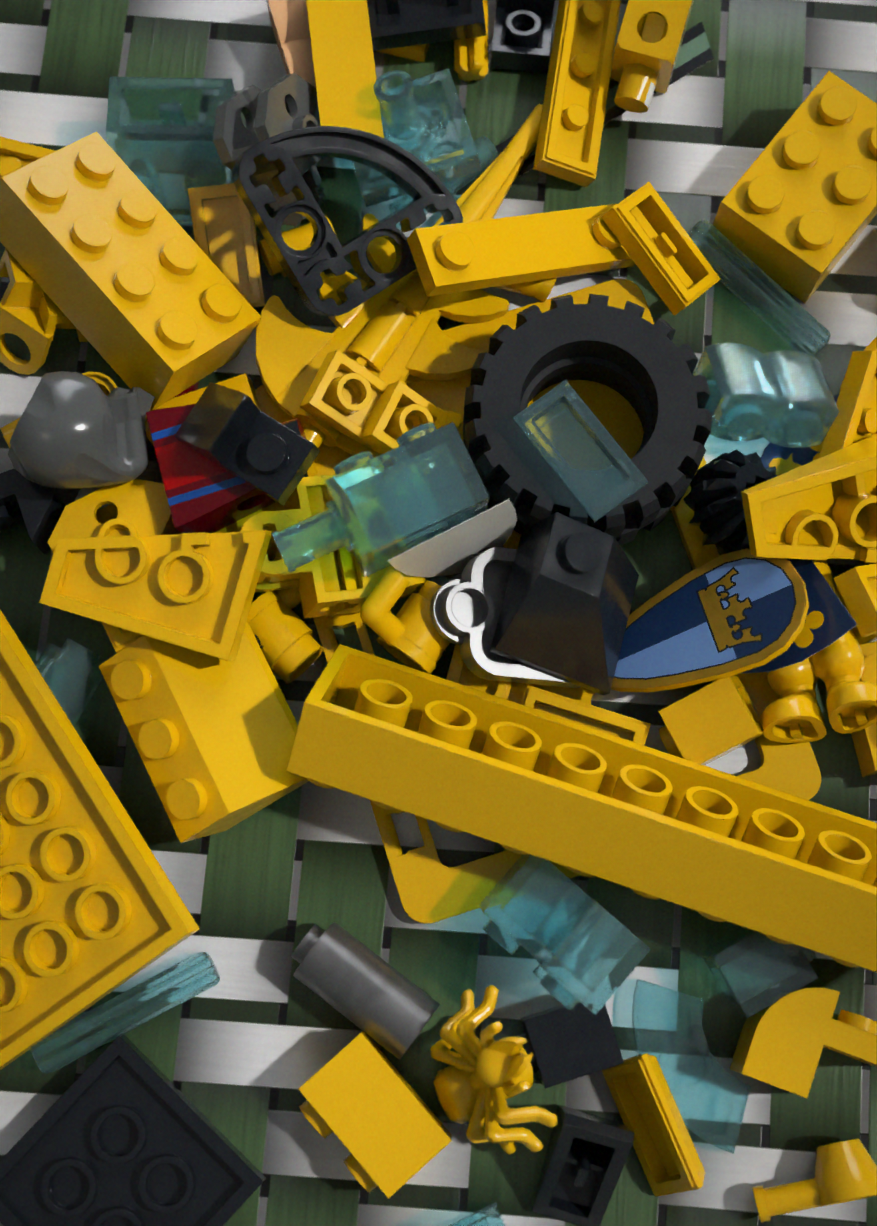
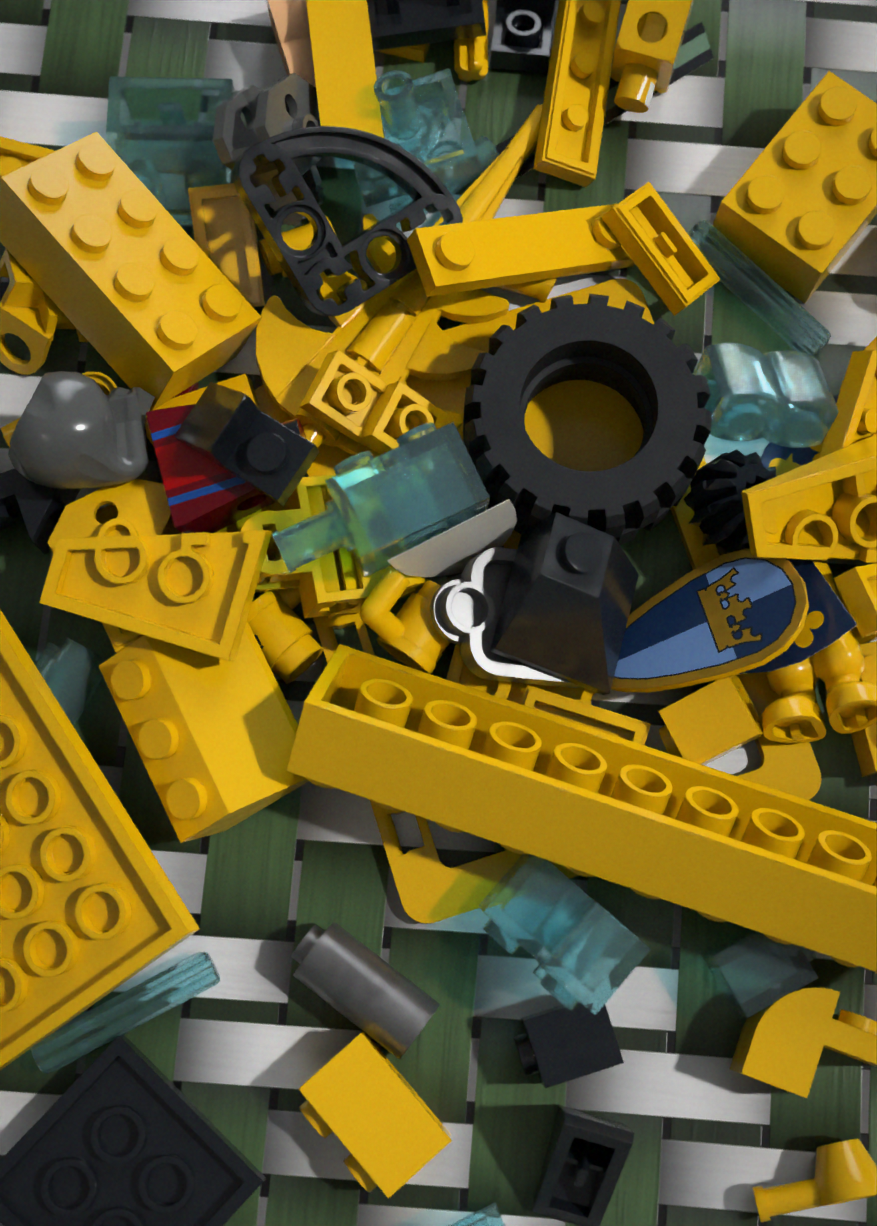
yellow animal [430,985,557,1155] -> none
clear light blue tile [513,380,649,522] -> none
yellow tile [602,1053,705,1197] -> none
clear light blue tile [632,979,751,1154] -> none

